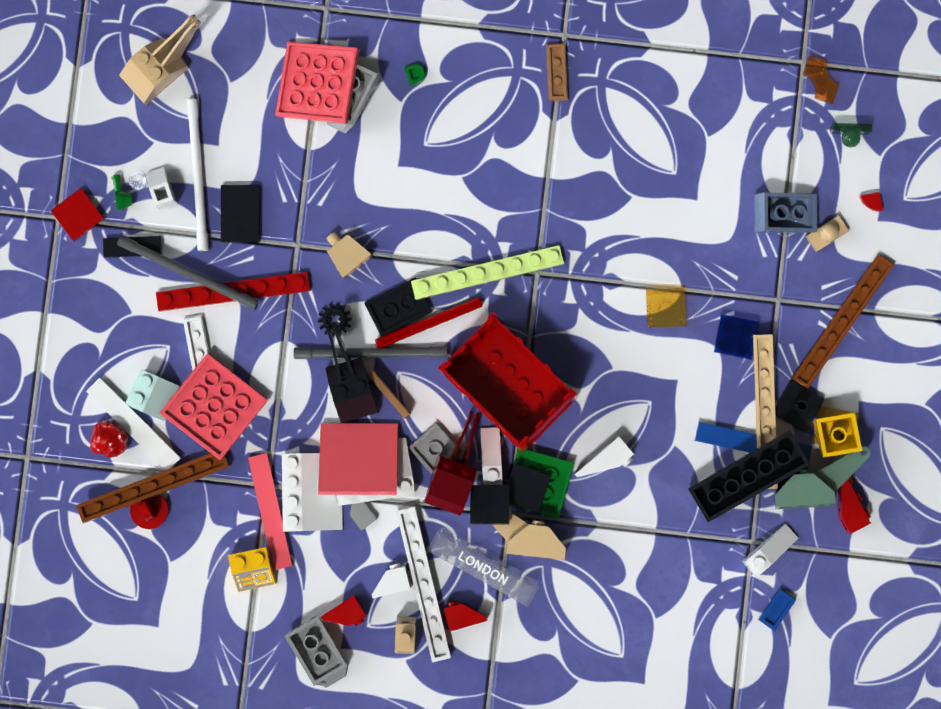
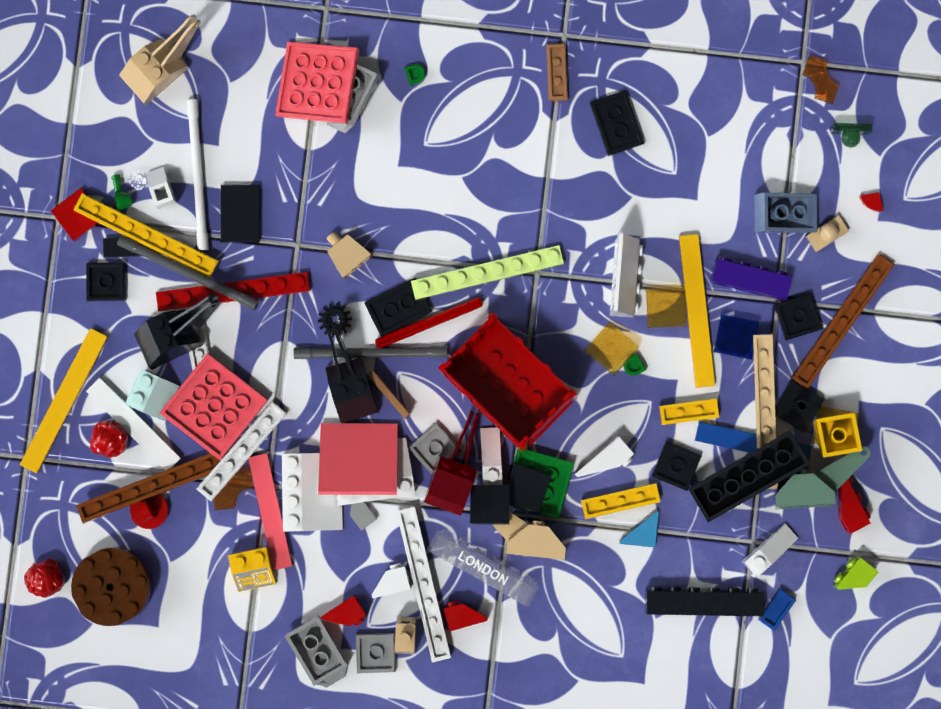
none -> yellow tile [20,328,108,474]
none -> red hair [24,558,65,598]
none -> reddish brown piece [71,547,153,626]
none -> yellow tile [74,193,219,278]
none -> black tile [86,262,126,302]
none -> black slope [134,294,221,370]
none -> white tile [197,401,287,502]
none -> clear orange tile [214,469,252,510]
none -> light grey tile [356,633,396,673]
none -> yellow plate [581,483,661,519]
none -> clear yellow tile [585,322,639,376]
none -> black tile [589,90,644,157]
none -> white slope [610,233,643,318]
none -> dark azure tile [619,512,659,548]
none -> green tile [623,353,647,376]
none -> black brick [645,586,764,617]
none -> black tile [651,441,702,491]
none -> yellow plate [659,398,719,425]
none -> yellow tile [679,234,715,388]
none -> dark purple brick [710,257,792,301]
none -> black tile [774,293,823,341]
none -> lime slope [833,556,879,590]

